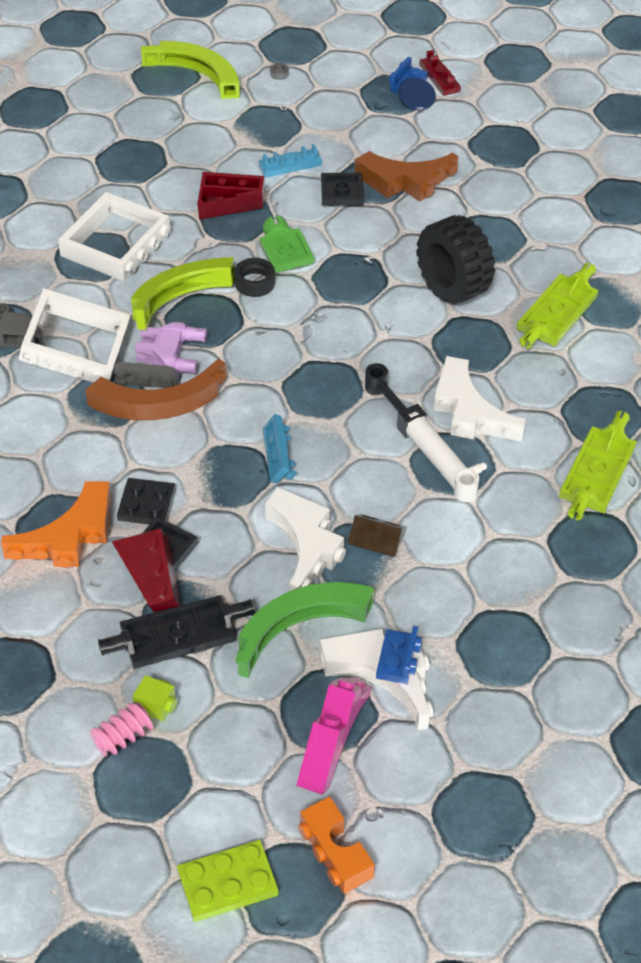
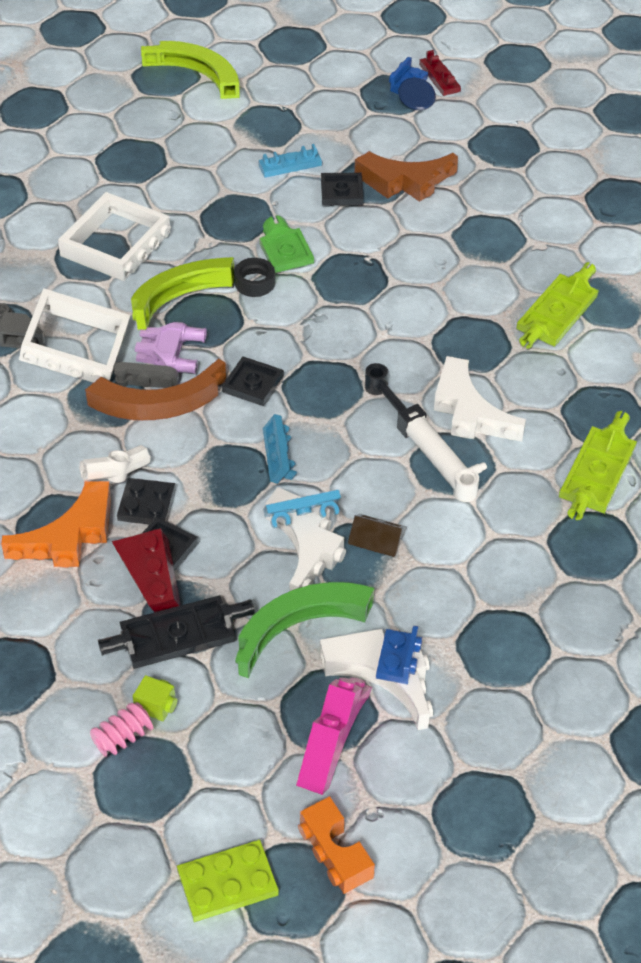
dark red wedge [197,172,265,220] -> none
flat silver tile [270,63,289,80] -> none
black tyre [416,215,495,304] -> none
none -> white piece [79,445,151,483]
none -> black plate [222,356,284,406]
none -> dark azure plate [263,490,341,529]

